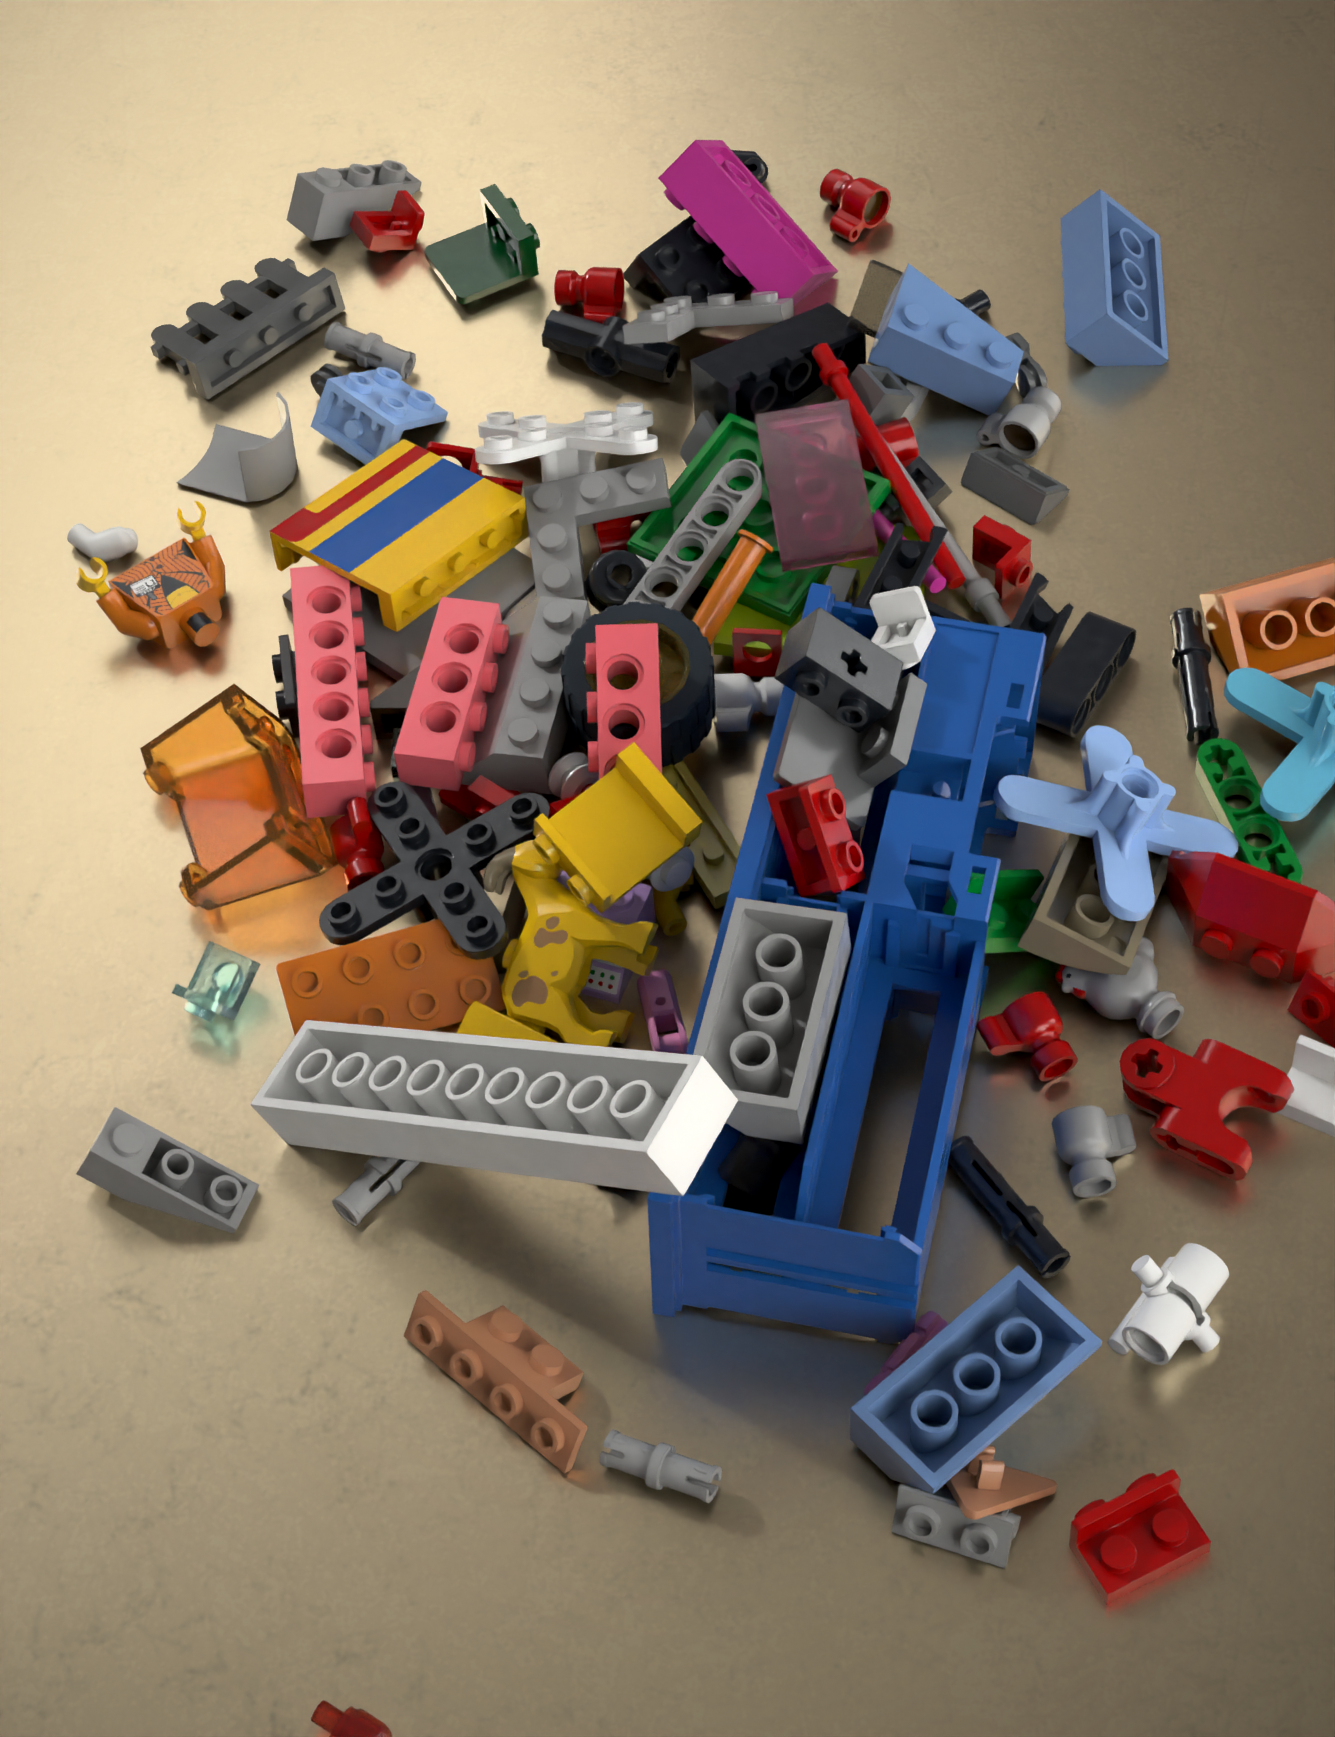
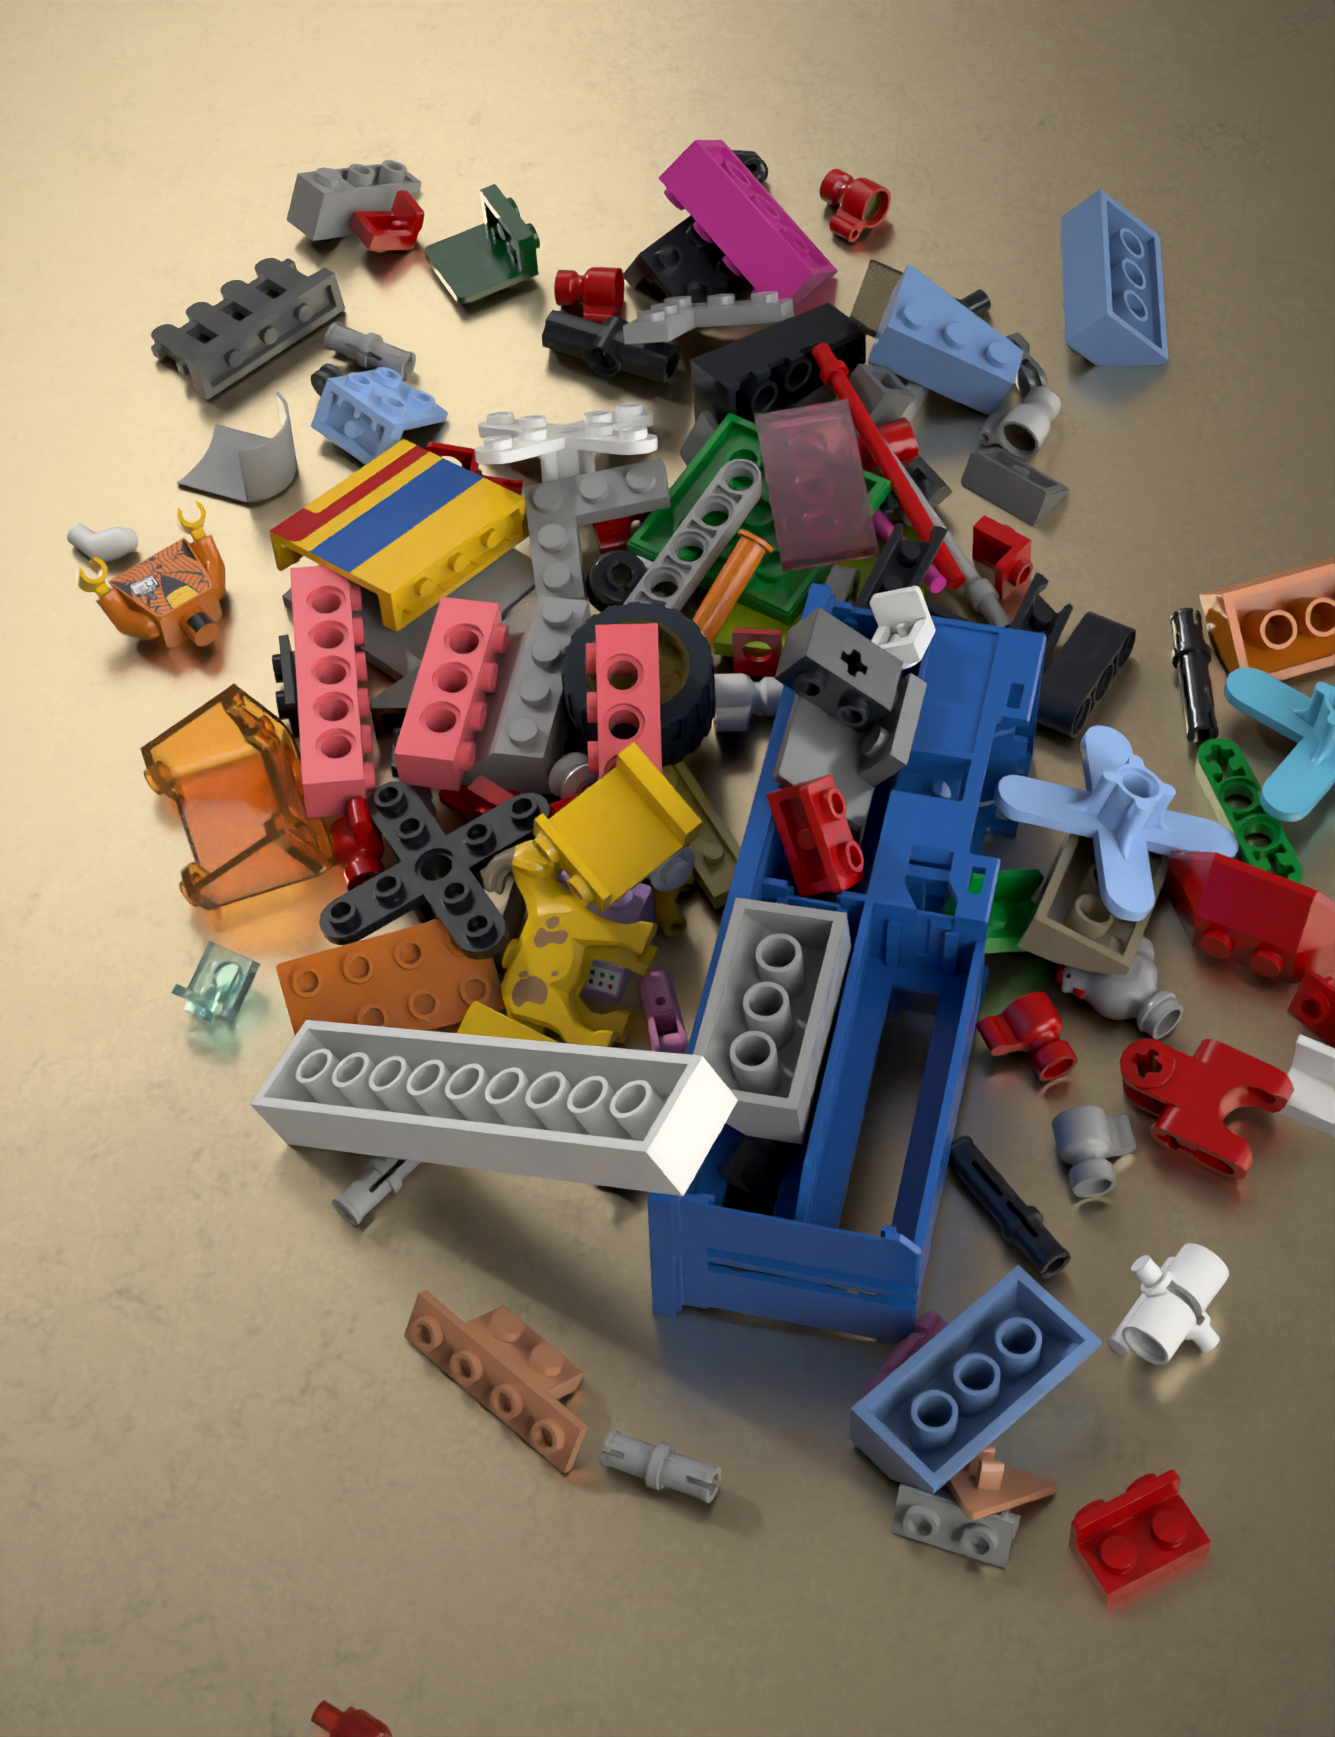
light grey slope [76,1107,259,1233] -> none

